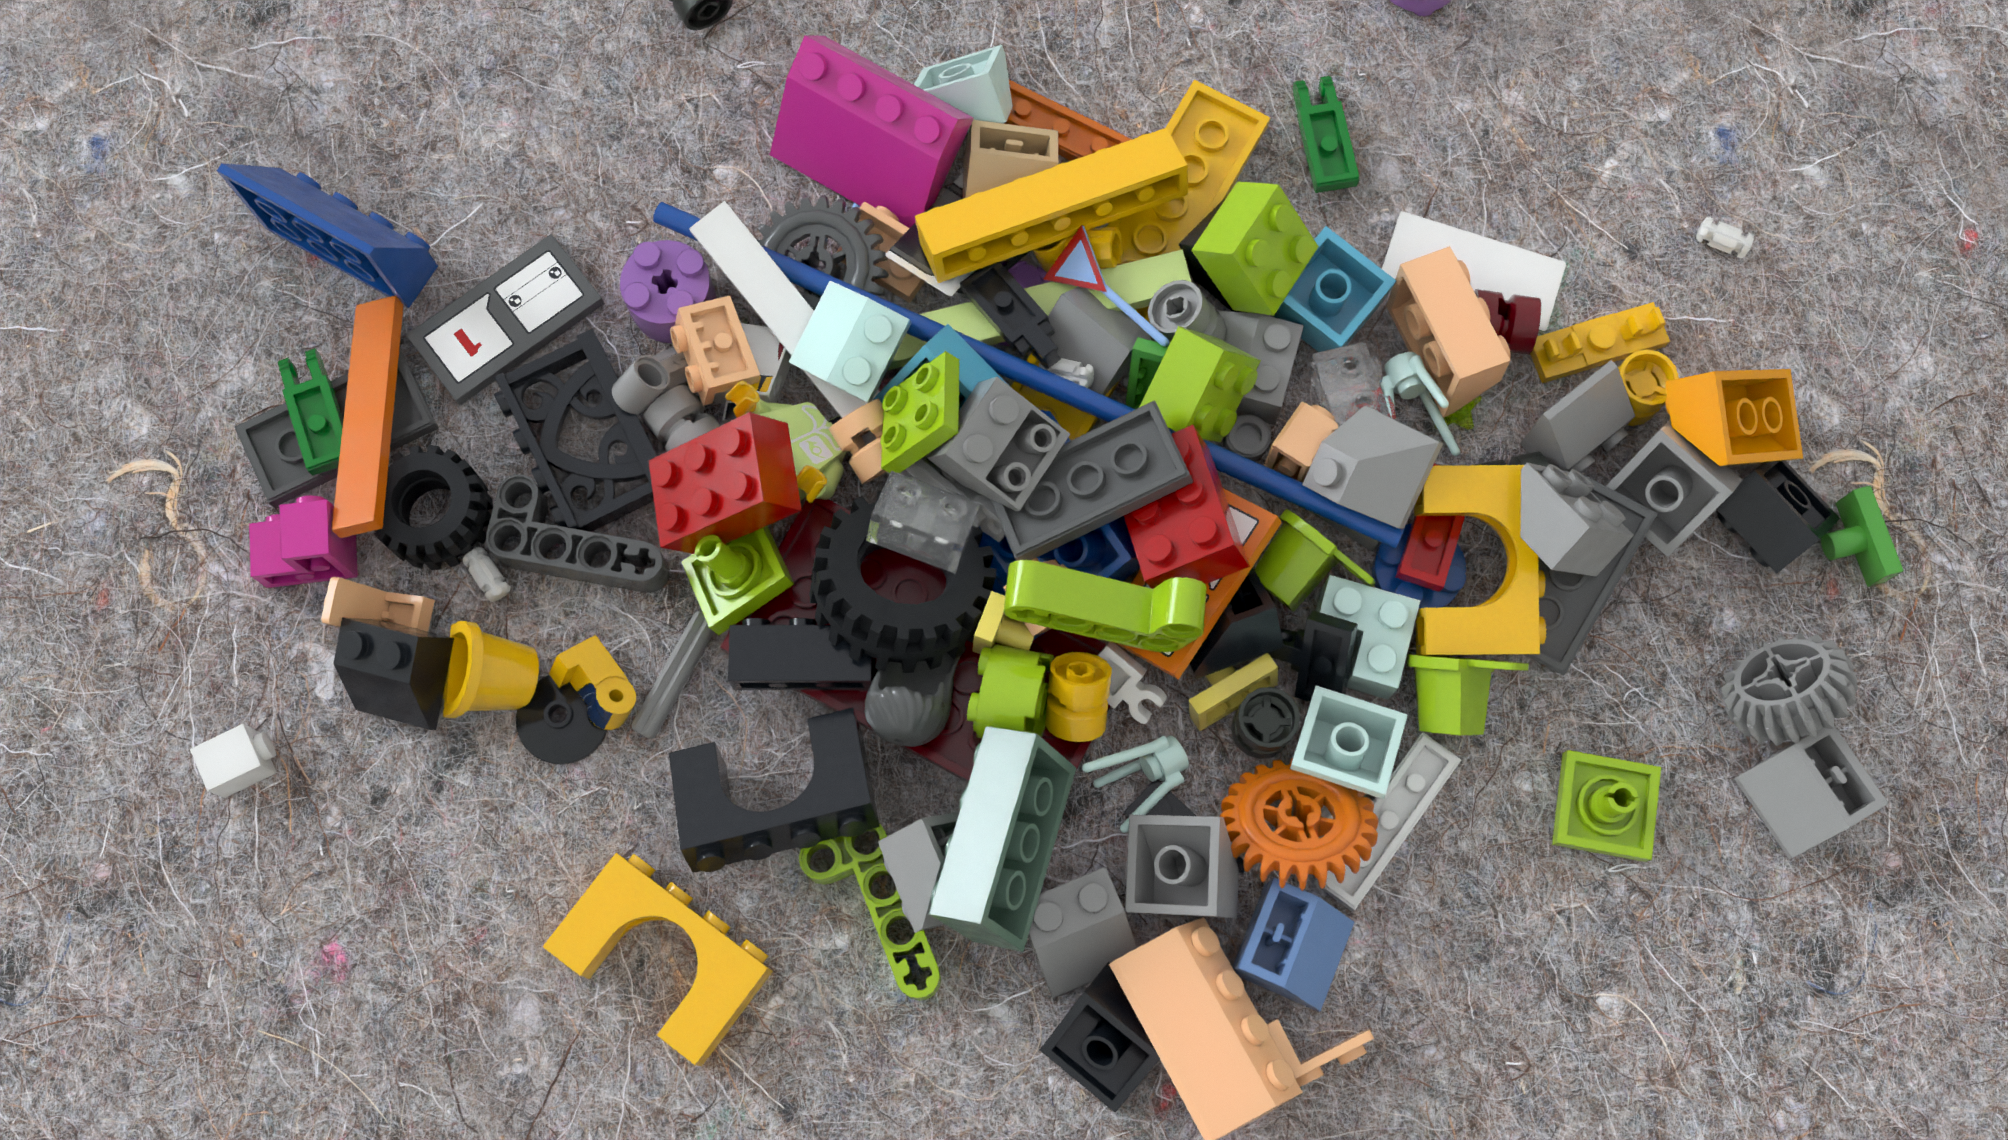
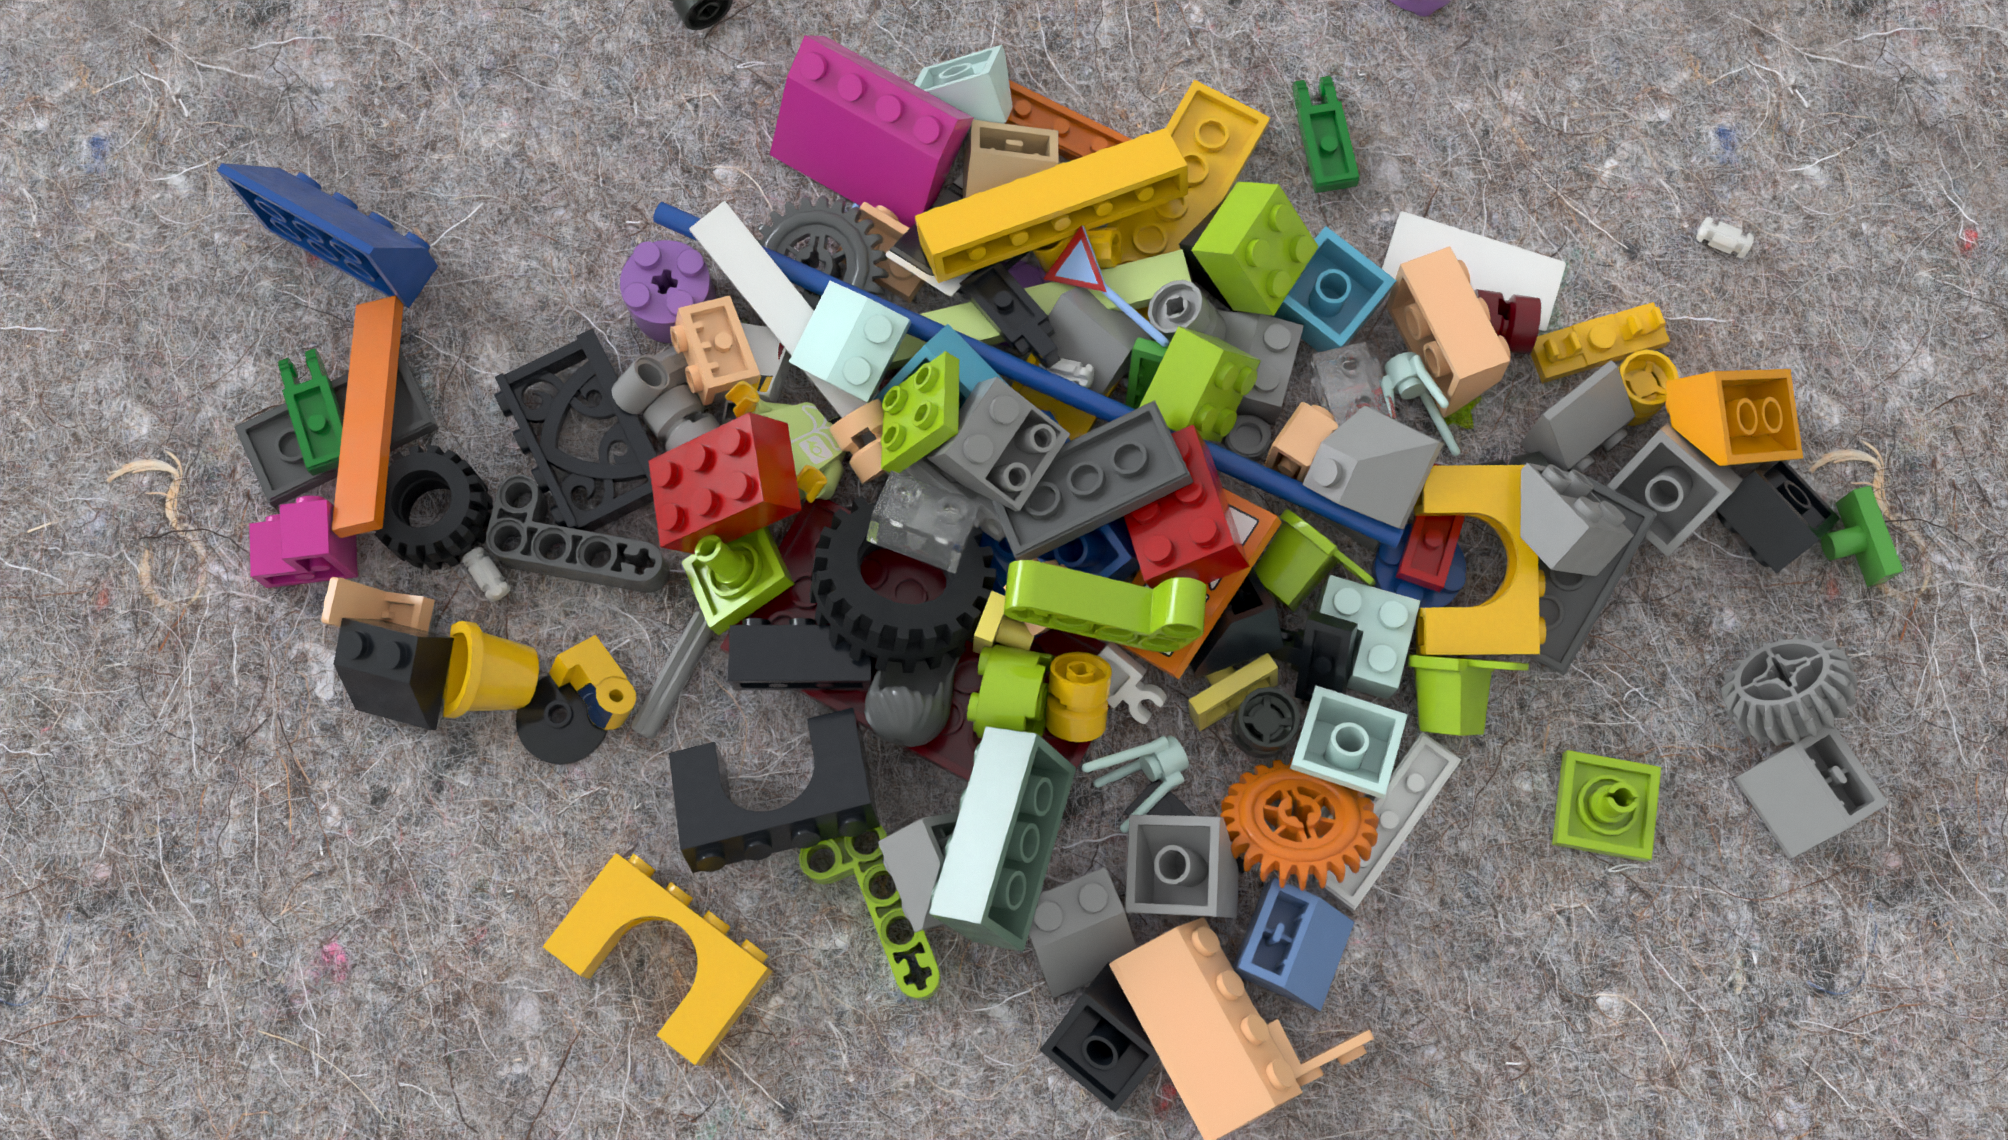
white brick [190,724,277,798] -> none
tile [406,234,605,406] -> none

